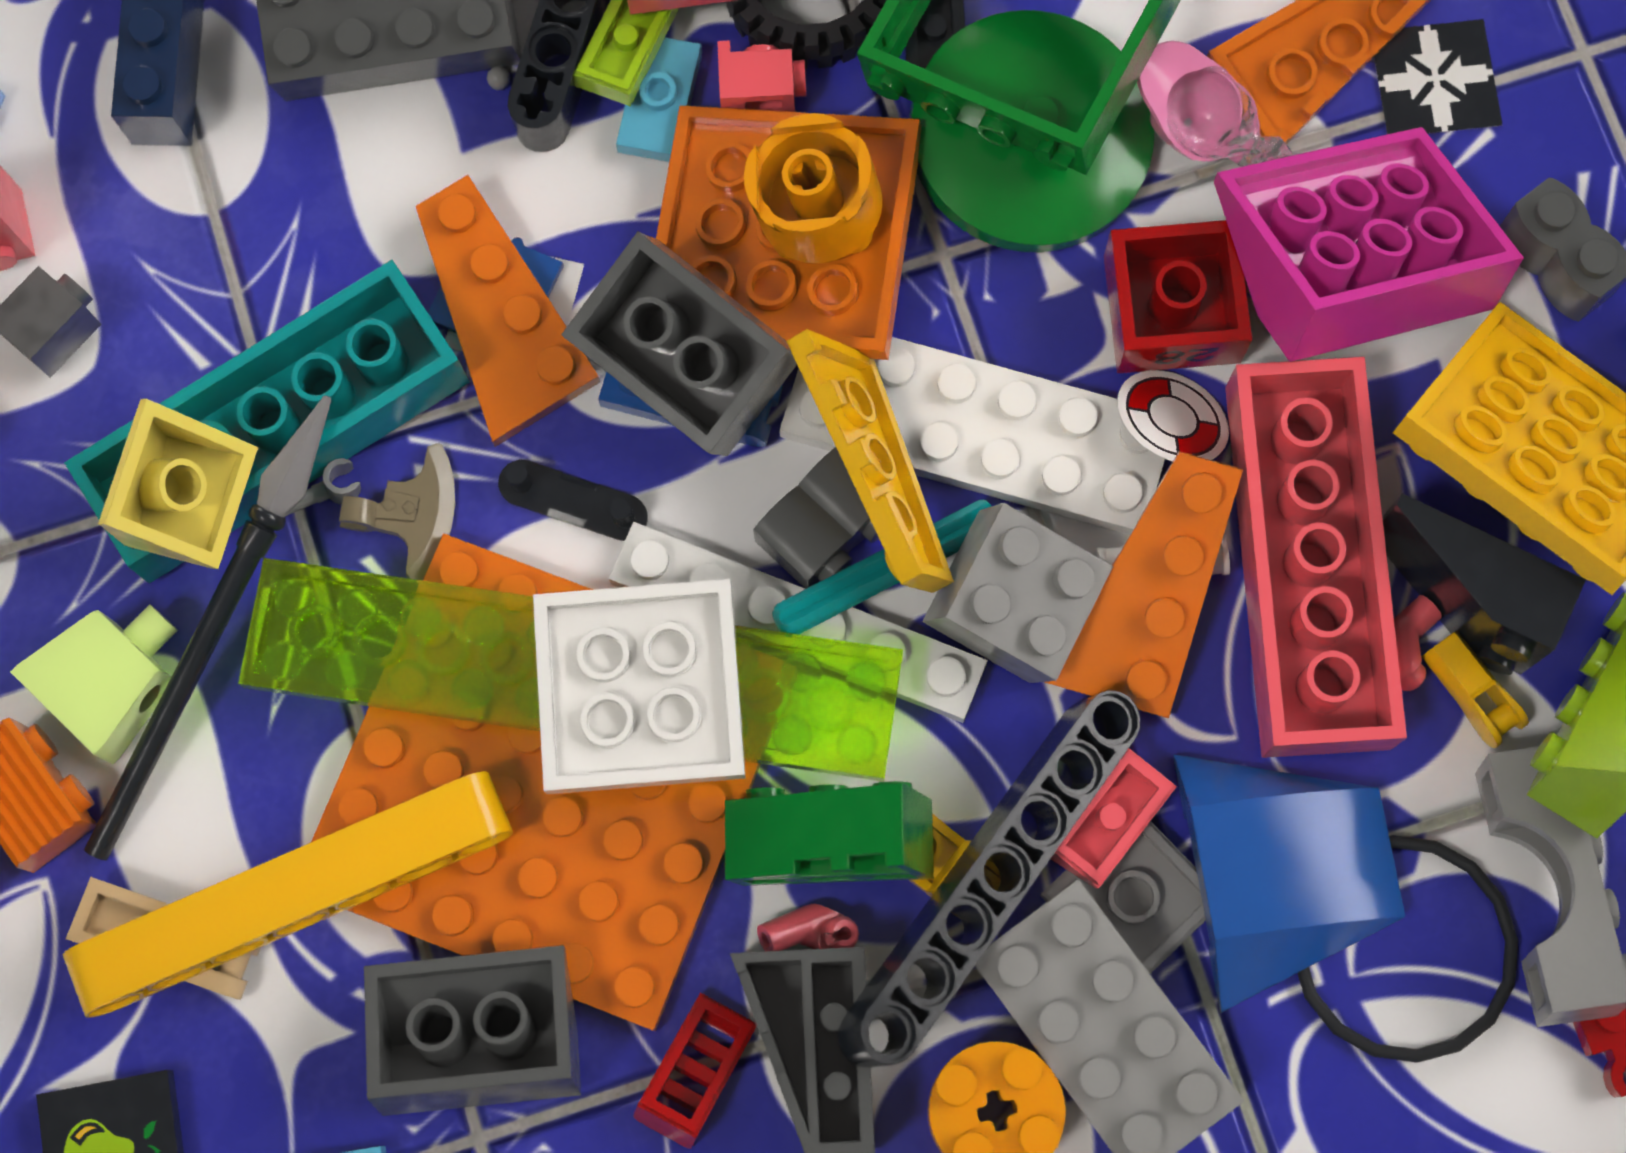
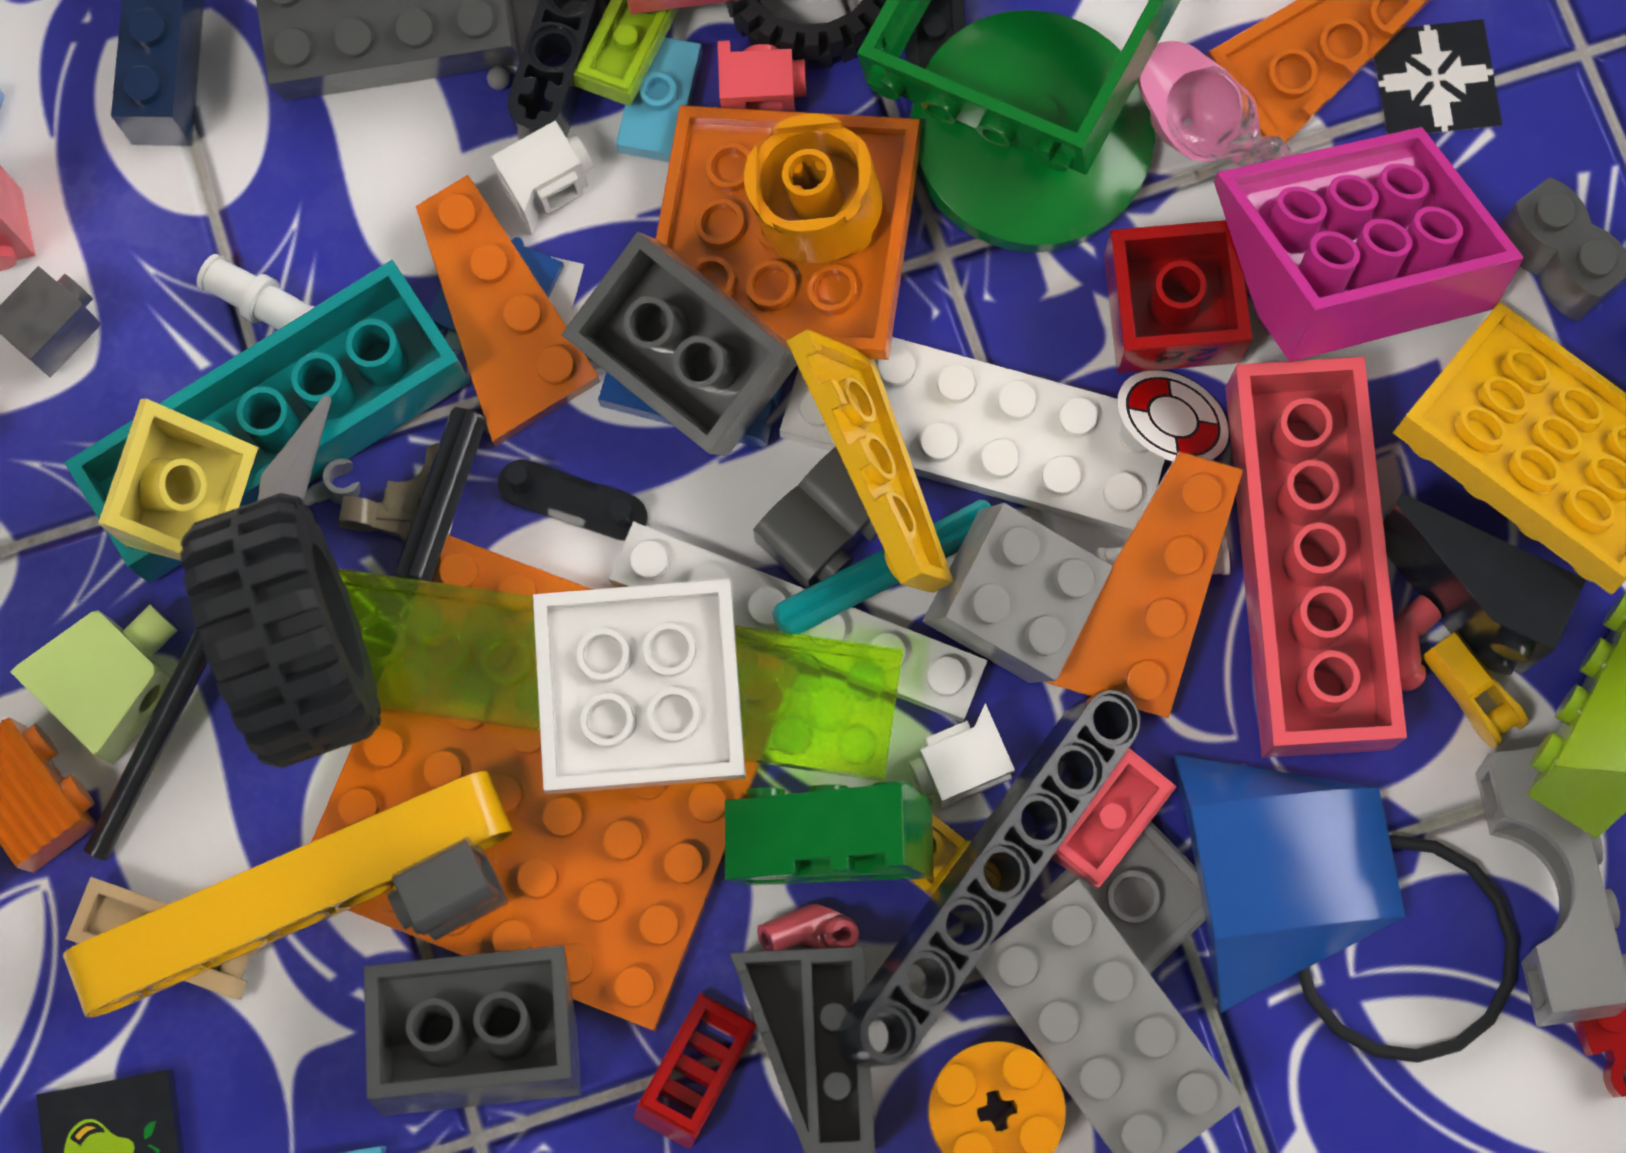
none -> black tyre [180,493,381,768]
none -> white pin [197,254,315,330]
none -> dark grey brick [387,837,508,940]
none -> black axle [395,407,486,588]
none -> white window [491,120,594,235]
none -> white window [909,703,1015,809]

